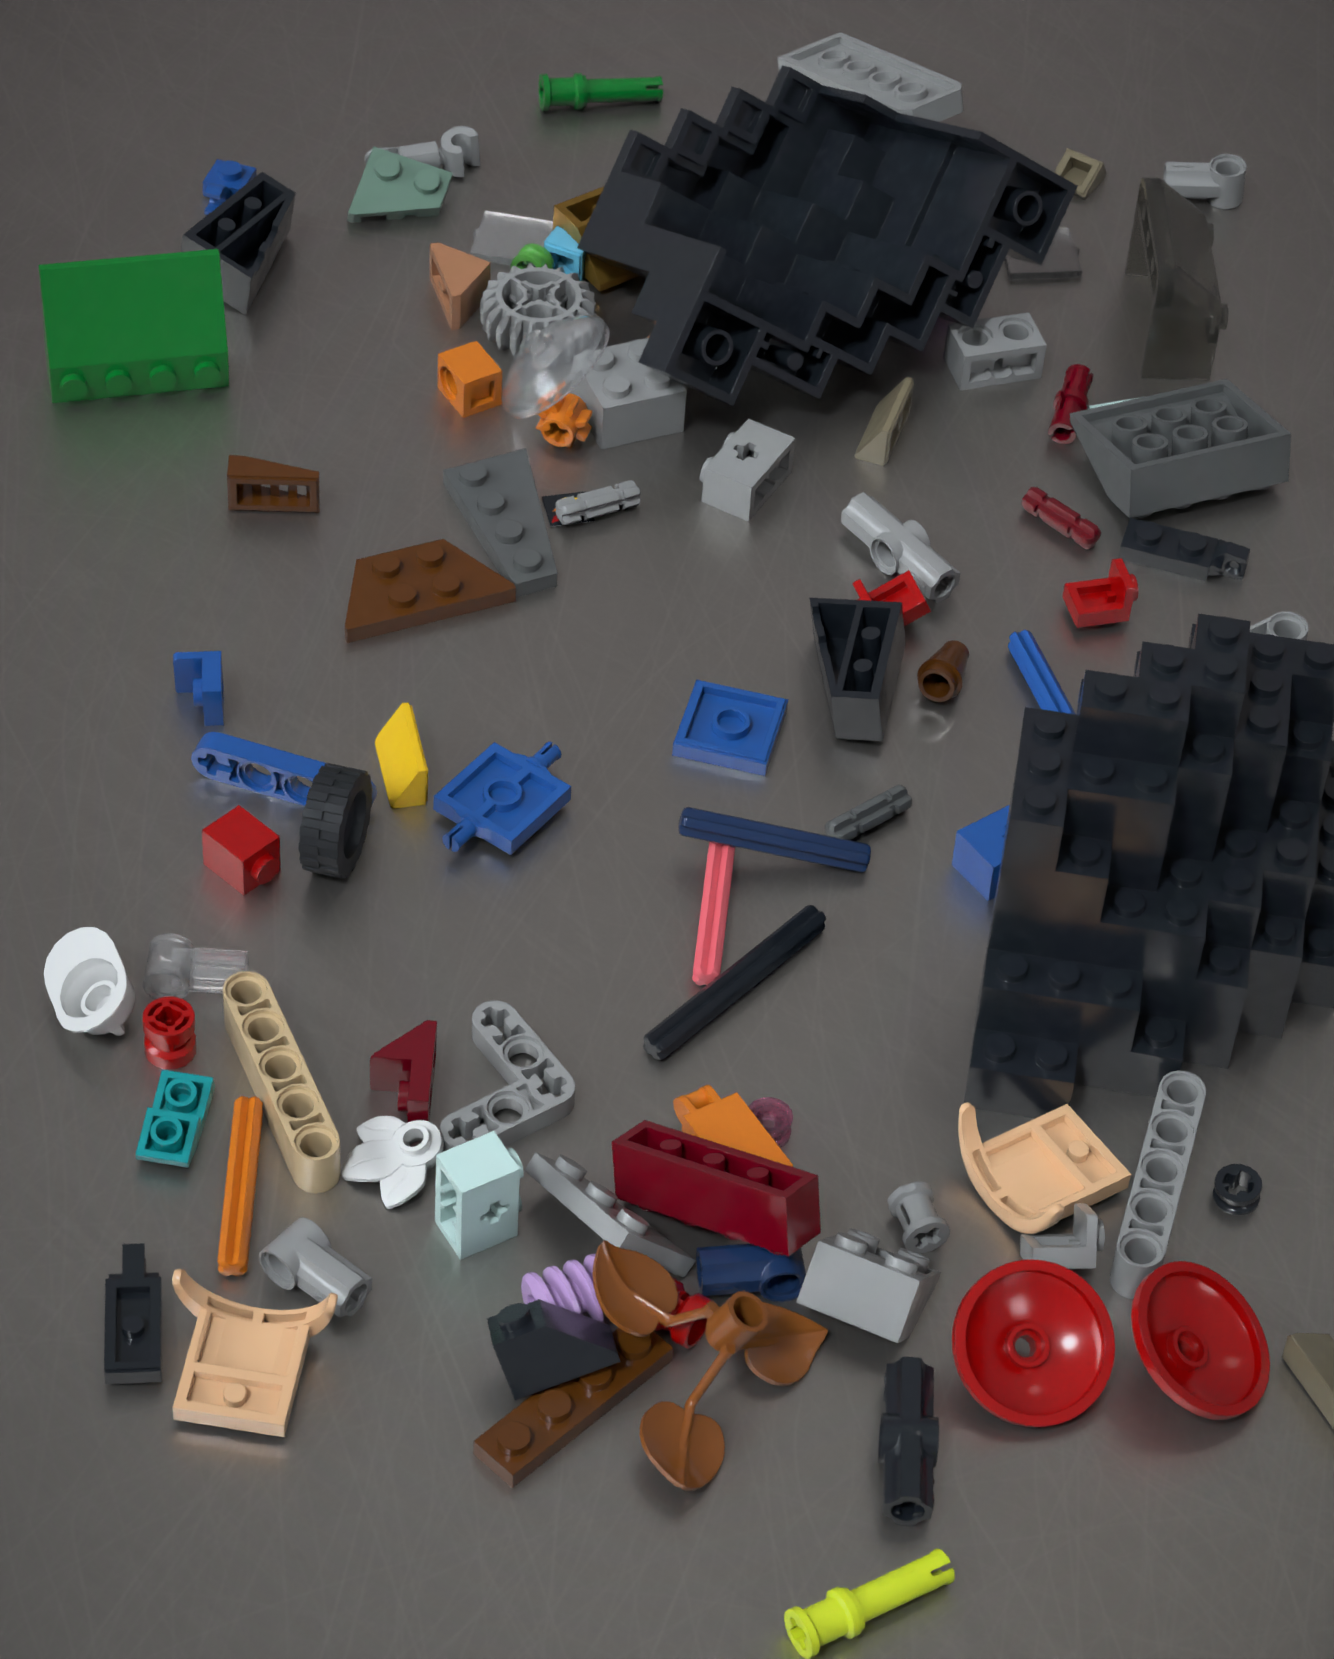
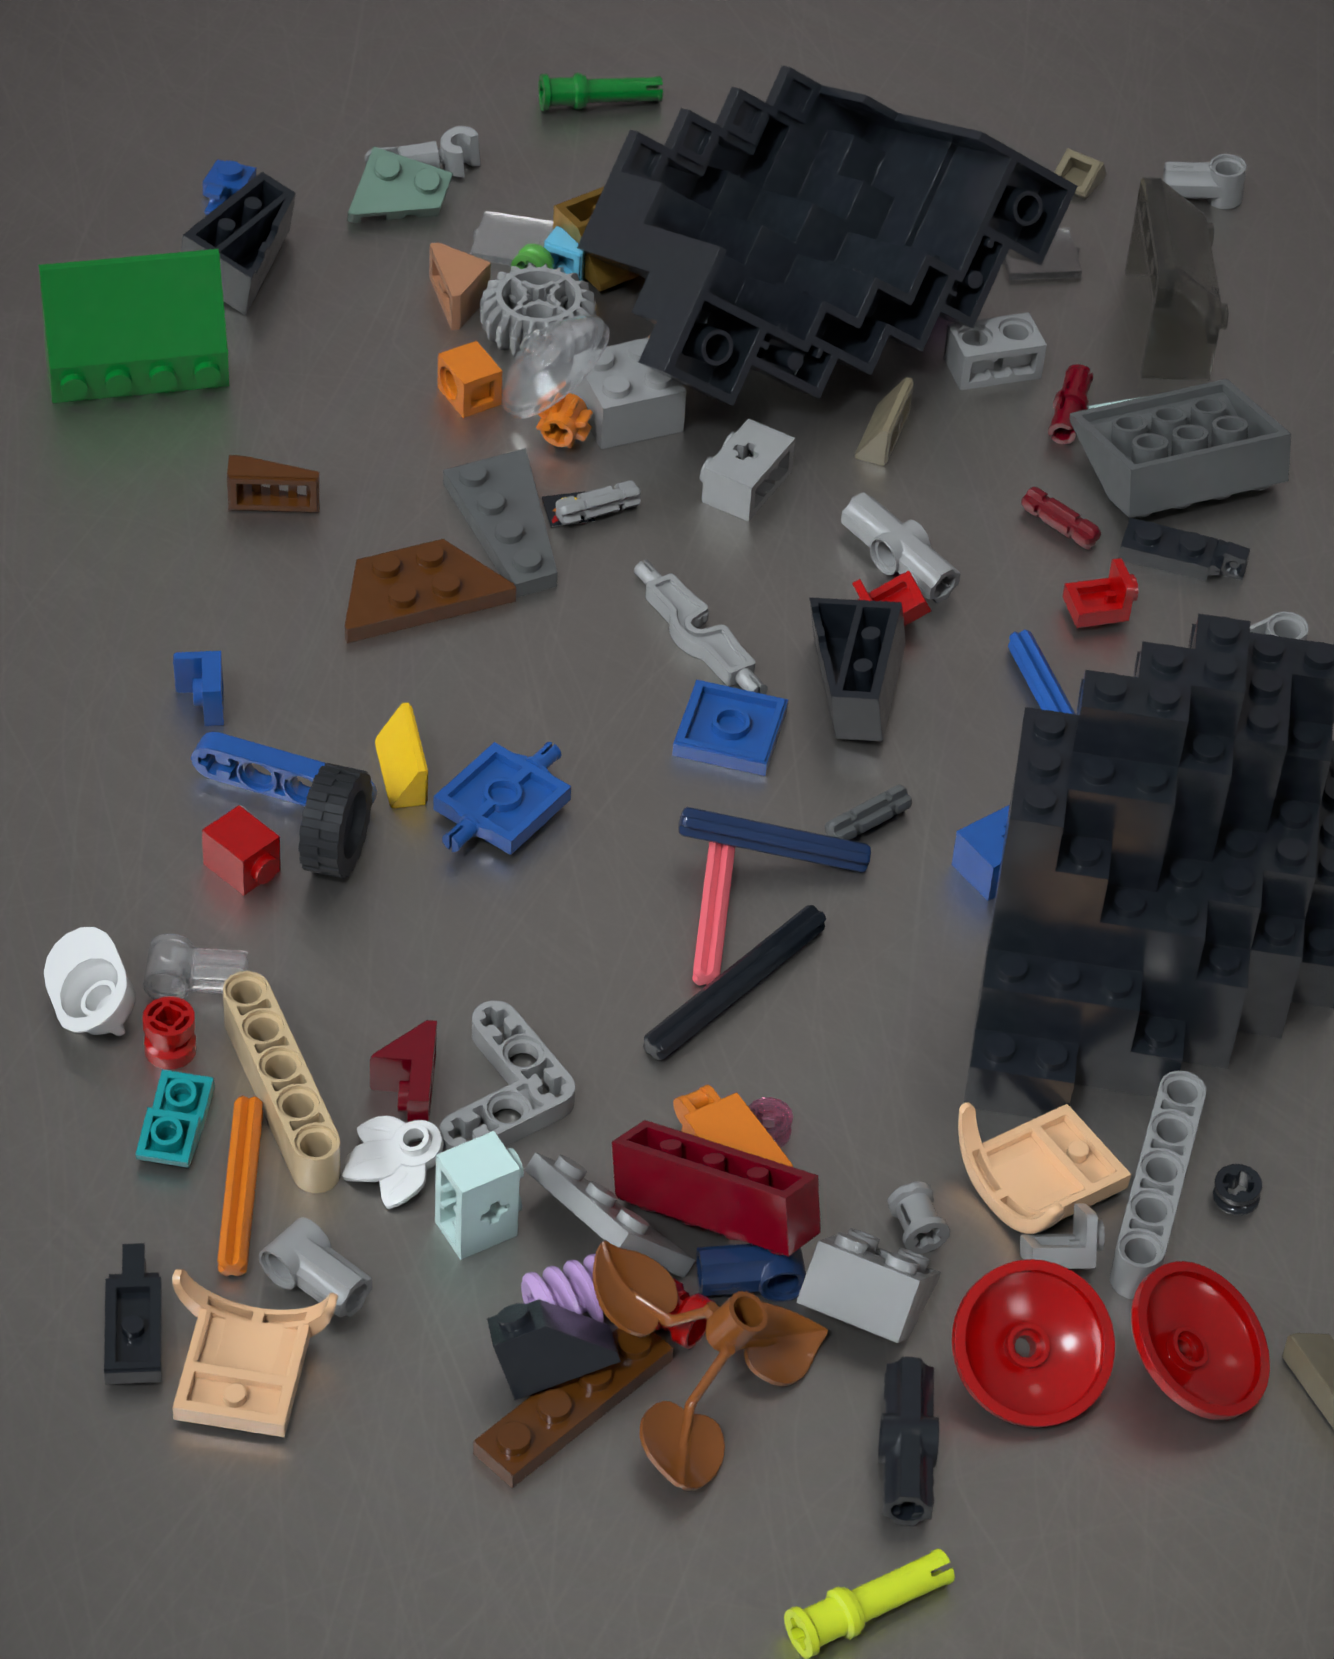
light grey piece [778,32,964,122] -> none
reddish brown cone [917,640,969,702] -> none
none -> light grey piece [634,560,768,694]

